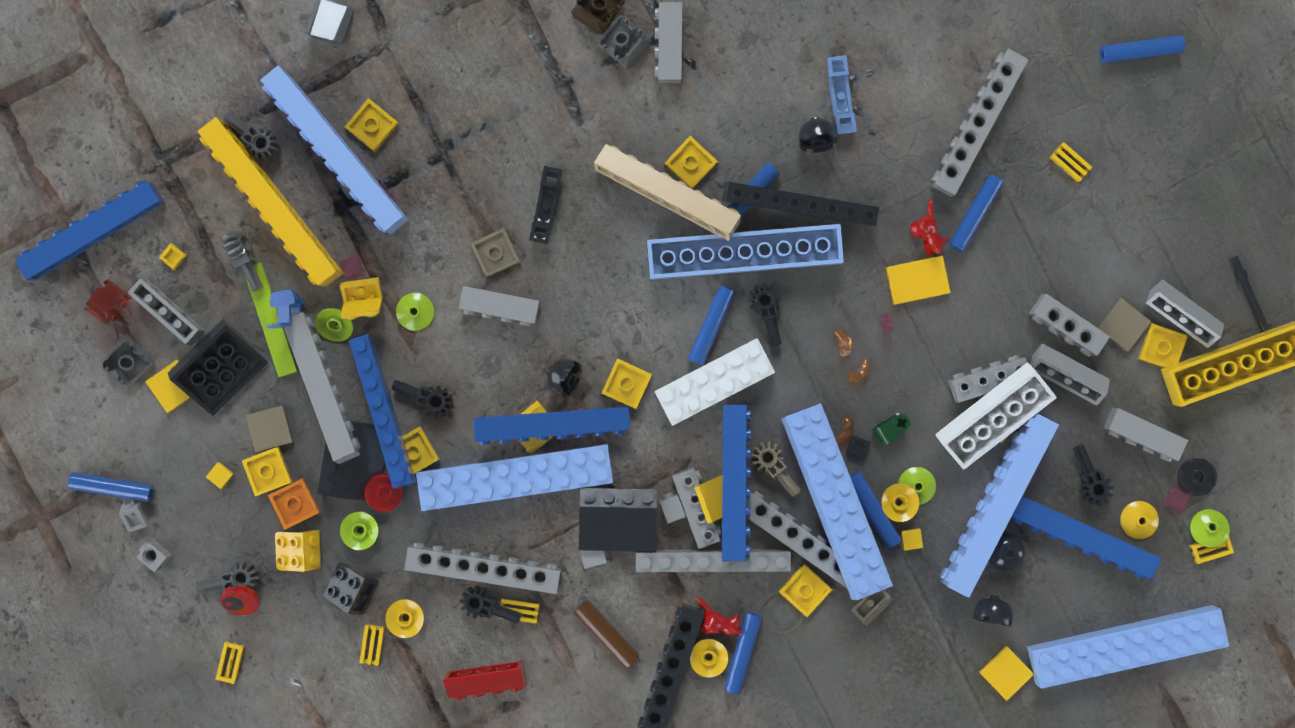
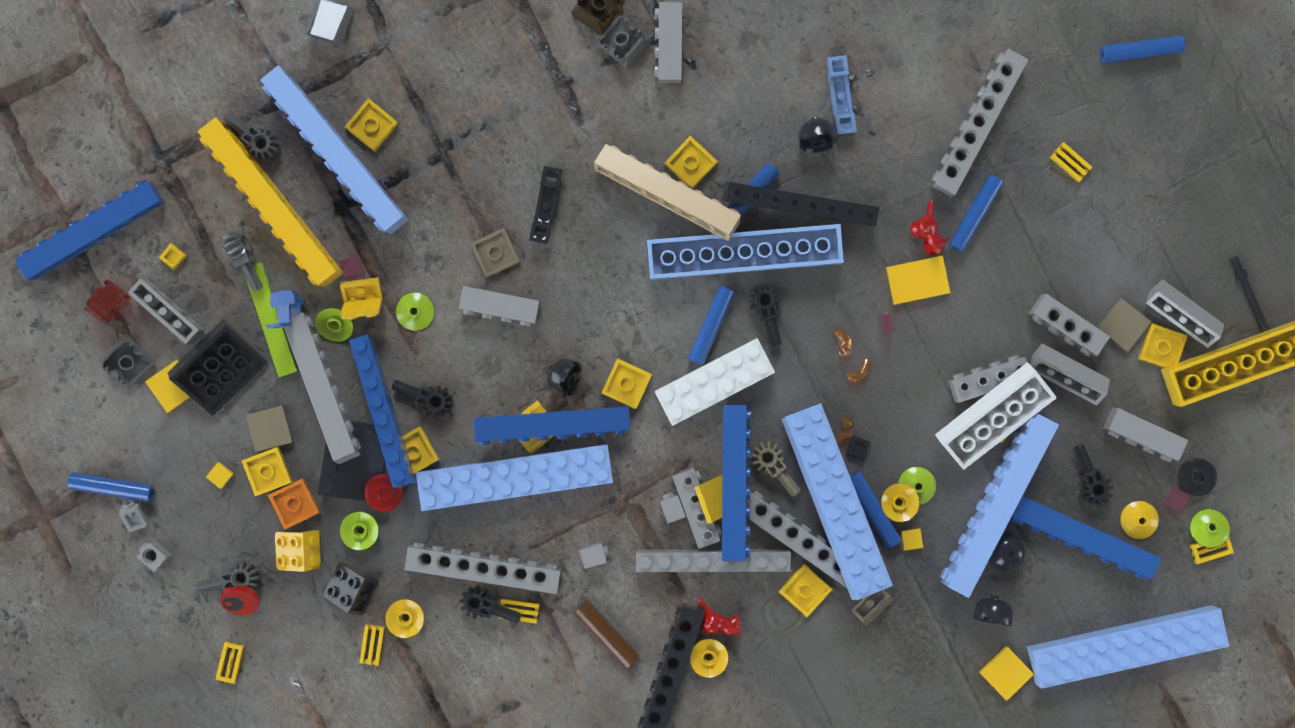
red slope [443,660,527,700] -> none
black slope [579,488,657,552] -> none
blue piece [724,611,763,695] -> none
dark green piece [872,413,910,446] -> none

